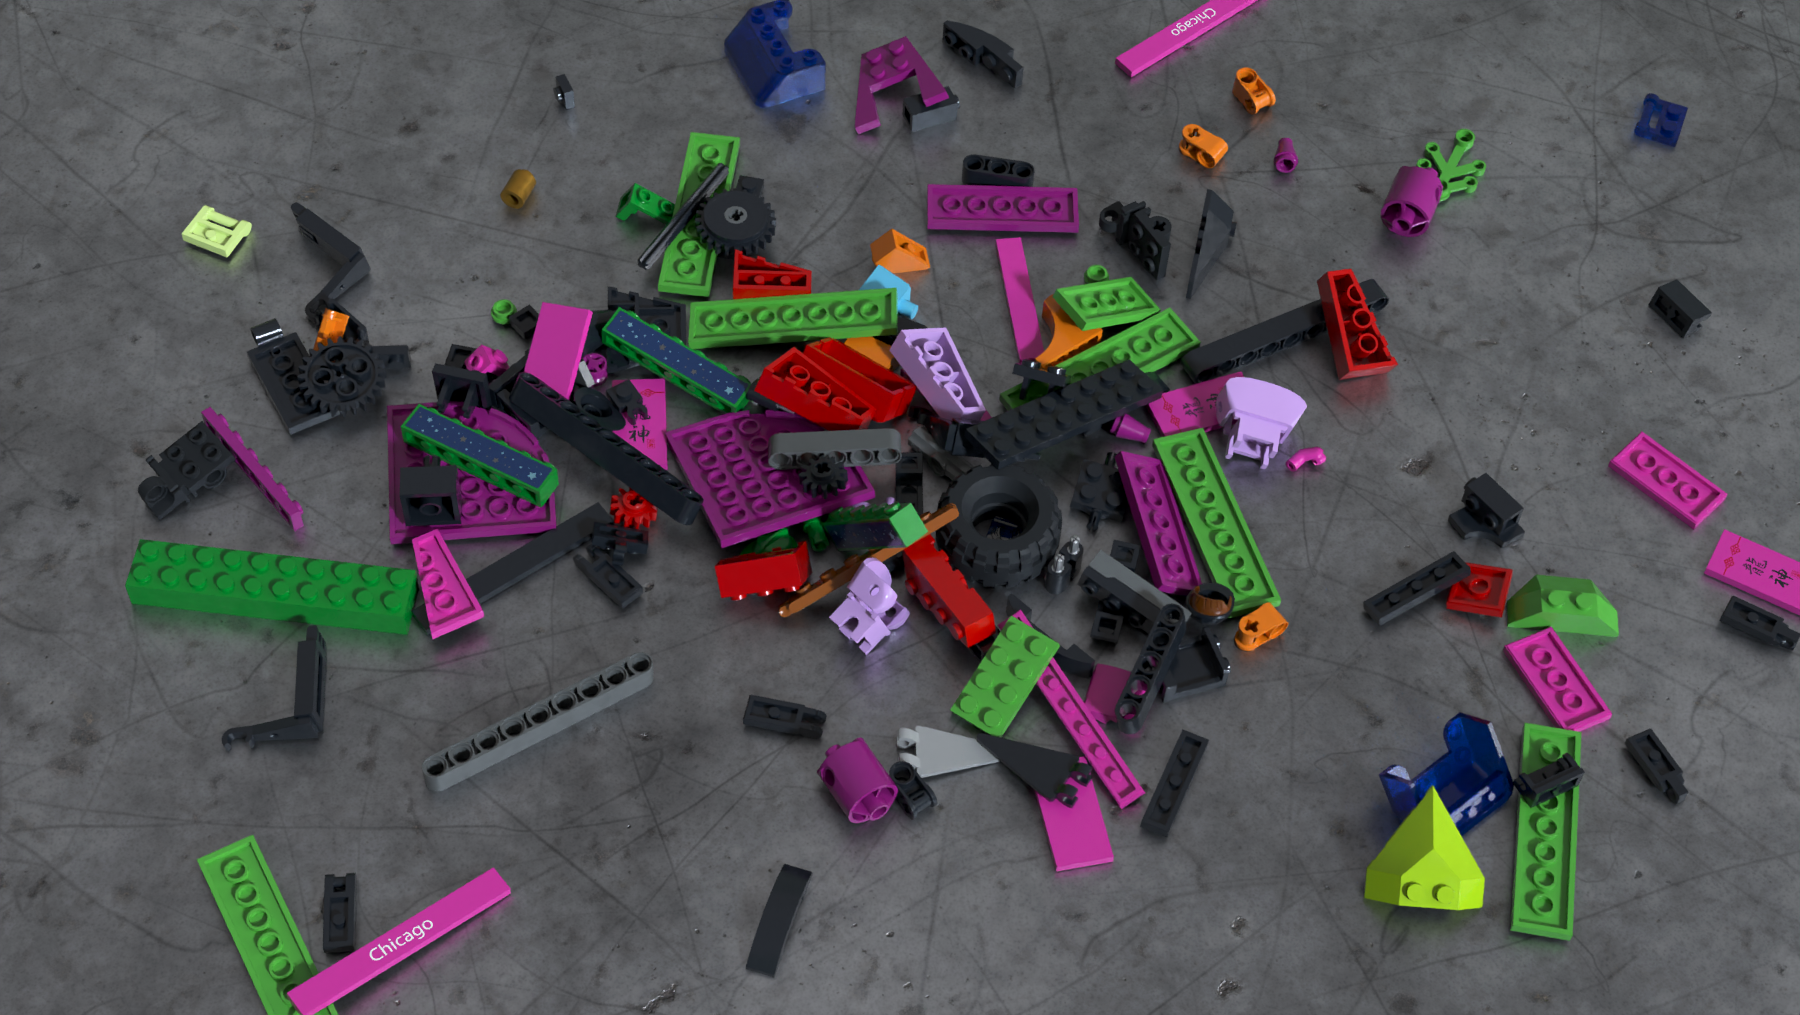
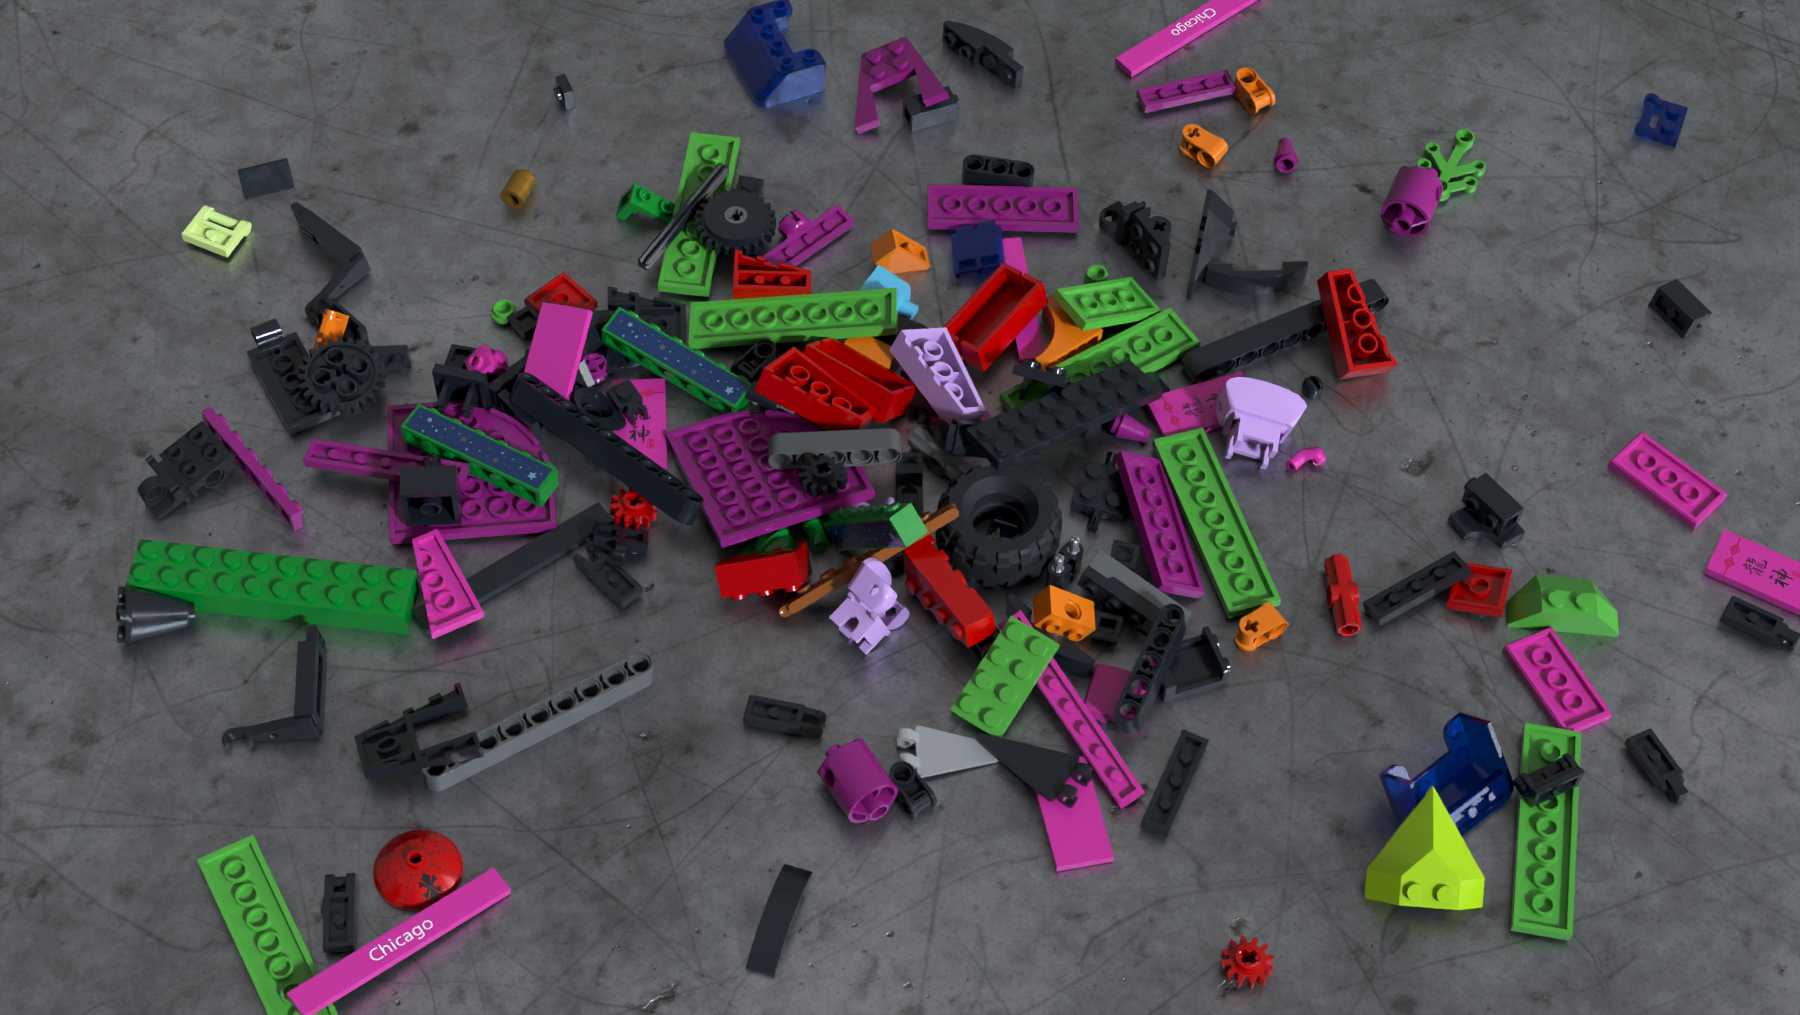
piece [1186,583,1235,626] -> none
none -> black cone [116,586,195,643]
none -> black slope [237,158,294,199]
none -> magenta plate [303,438,470,492]
none -> black wing [354,682,484,779]
none -> red dish [373,829,463,912]
none -> red plate [524,272,598,314]
none -> black piece [730,339,777,384]
none -> magenta plate [763,204,855,266]
none -> red piece [942,262,1048,372]
none -> clear blue plate [951,220,1006,278]
none -> orange brick [1033,585,1096,642]
none -> magenta plate [1136,70,1236,113]
none -> black slope [1204,261,1308,295]
none -> red gear [1220,935,1274,990]
none -> black hinge [1301,376,1323,399]
none -> red piece [1324,554,1362,636]

